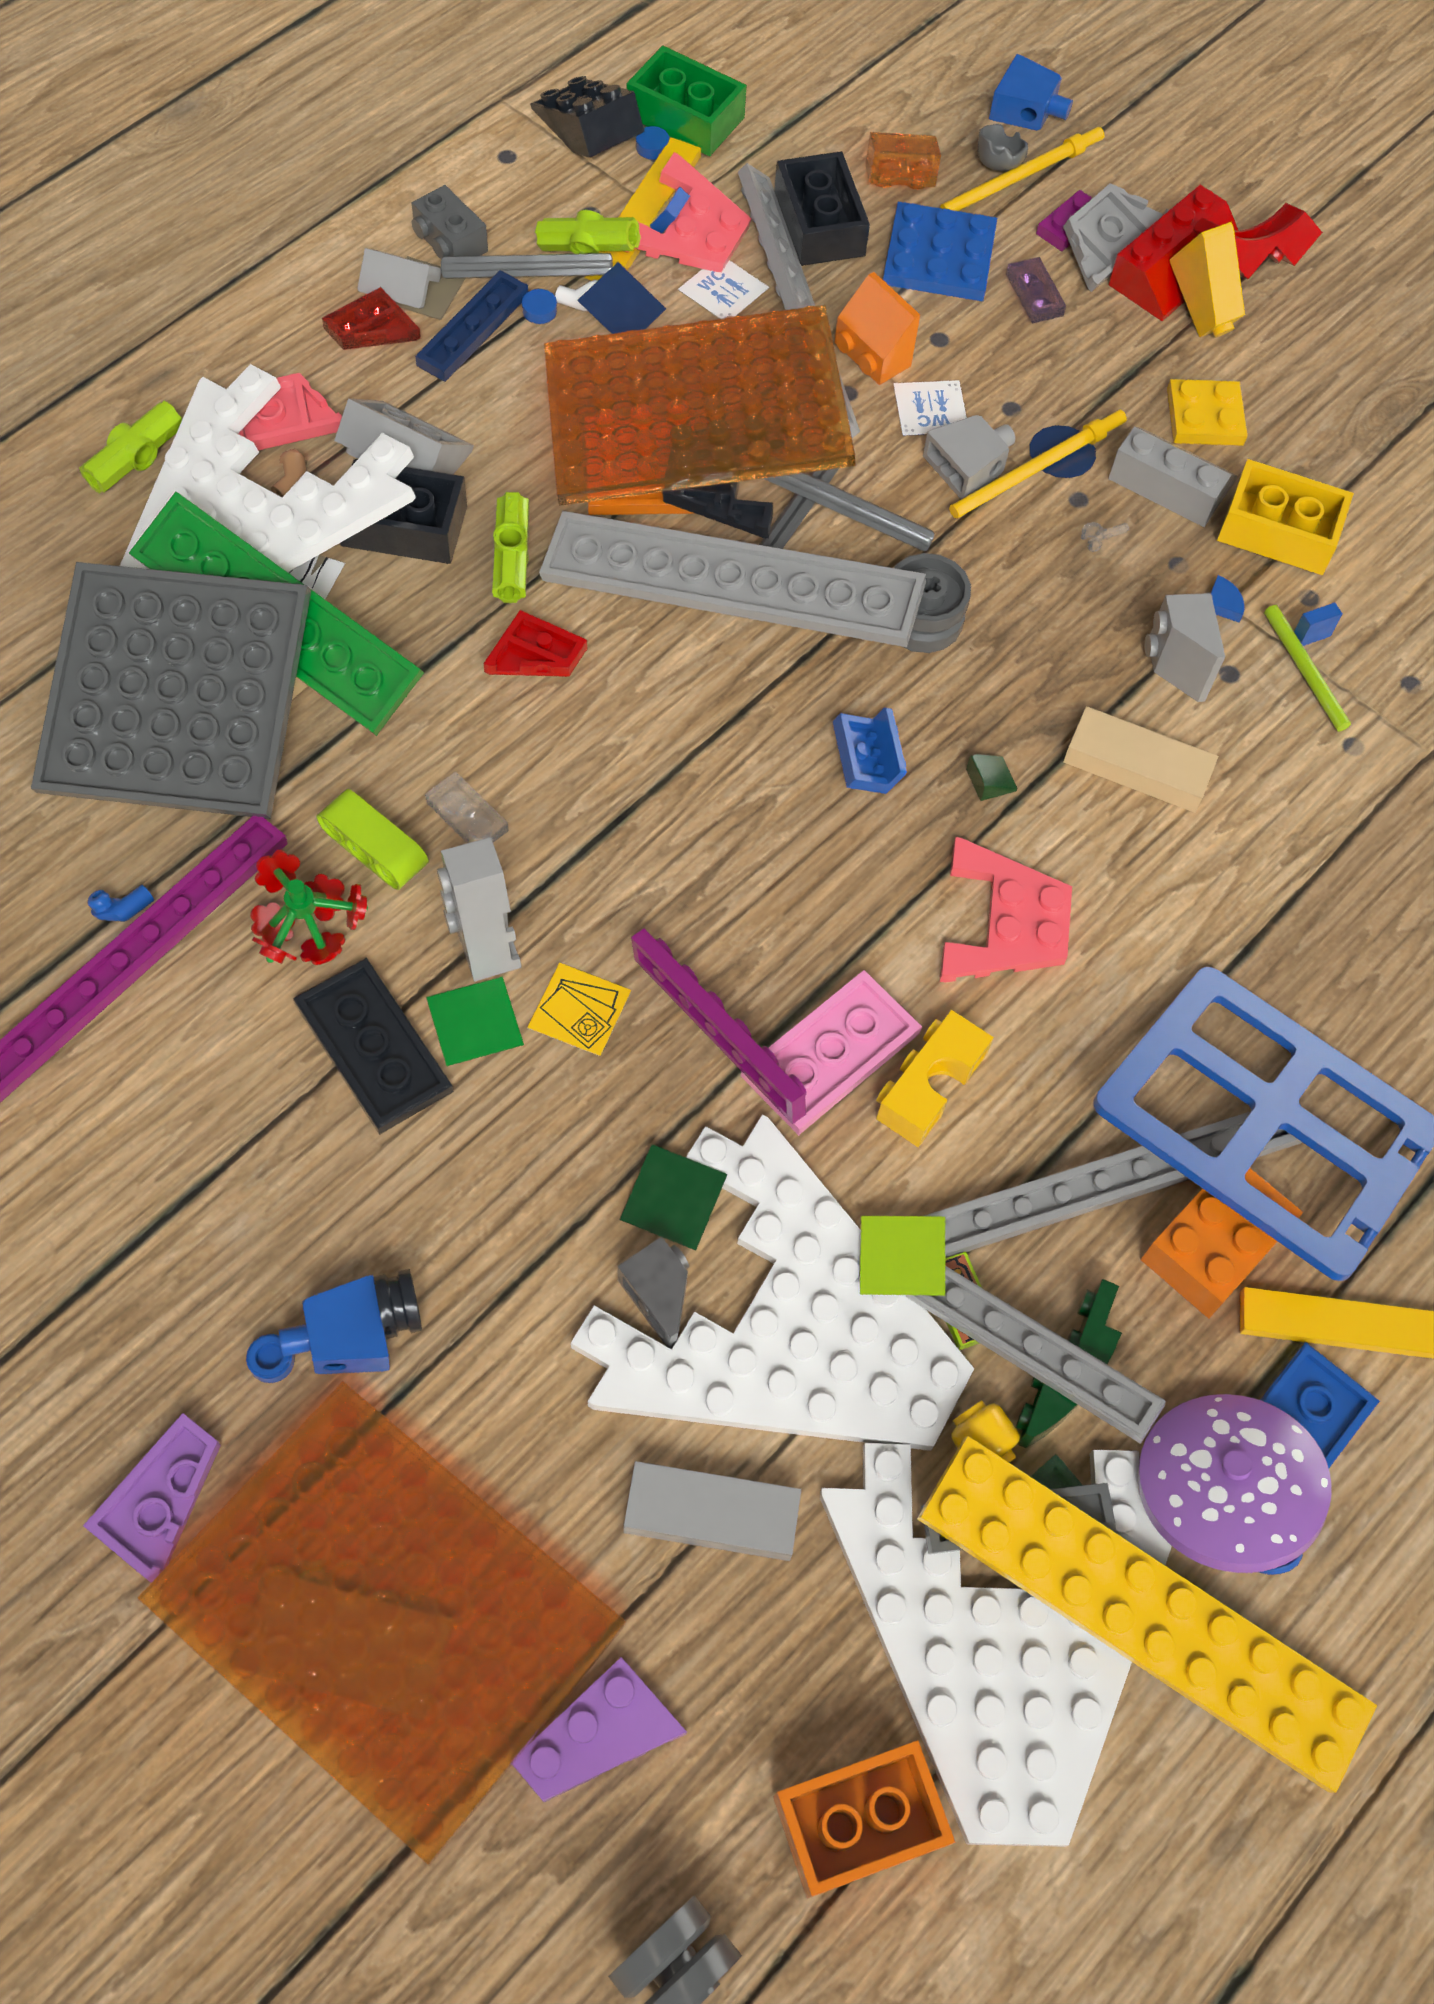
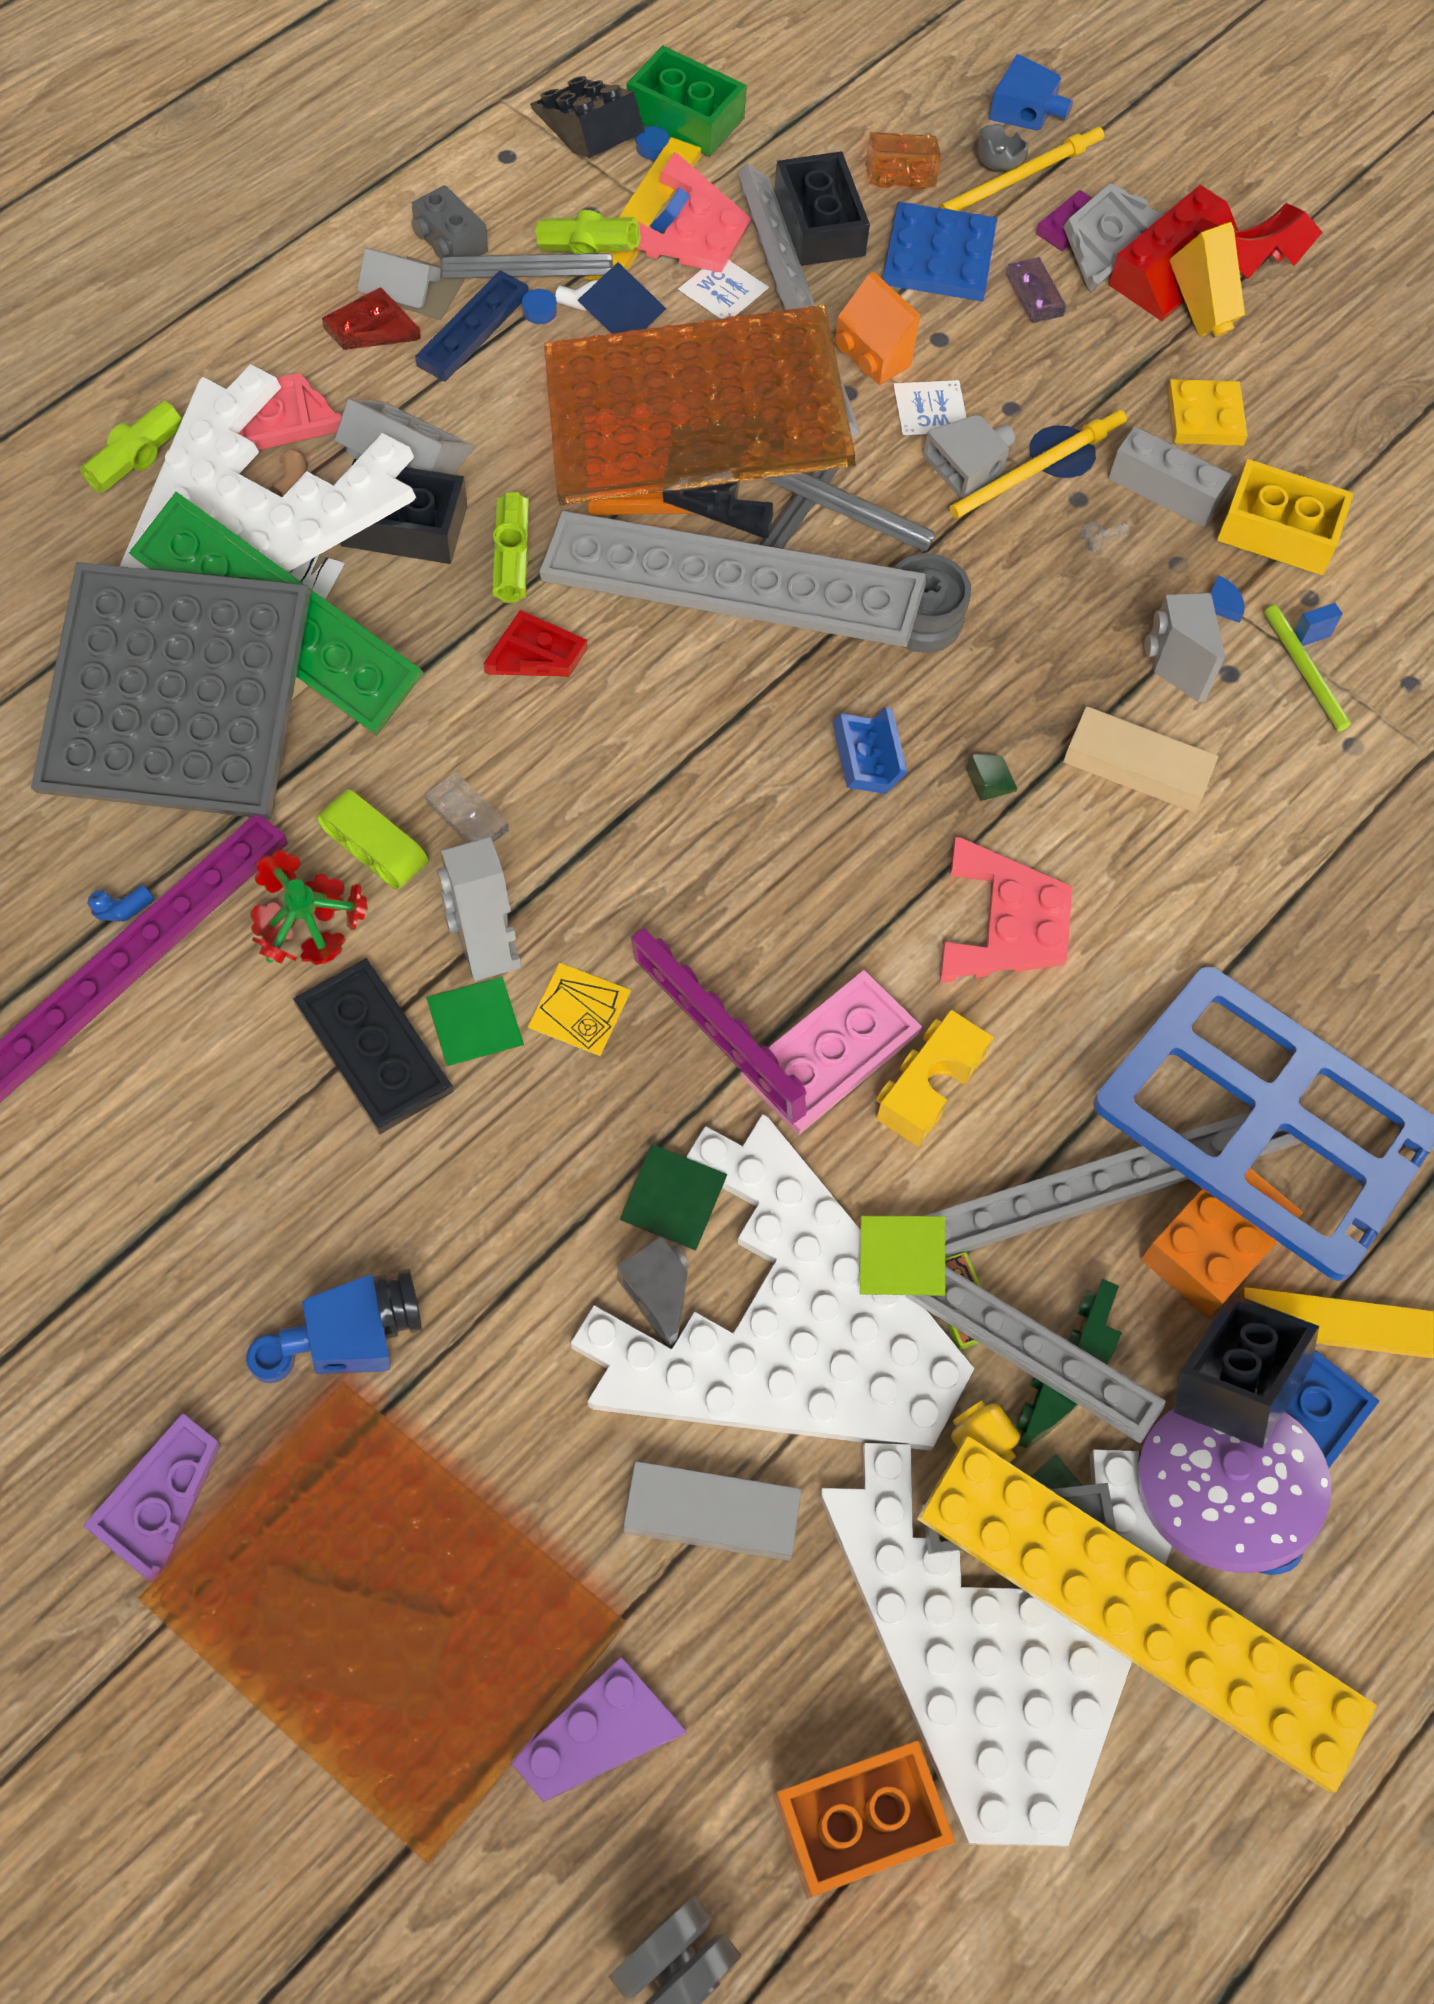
none -> black brick [1174,1293,1320,1449]

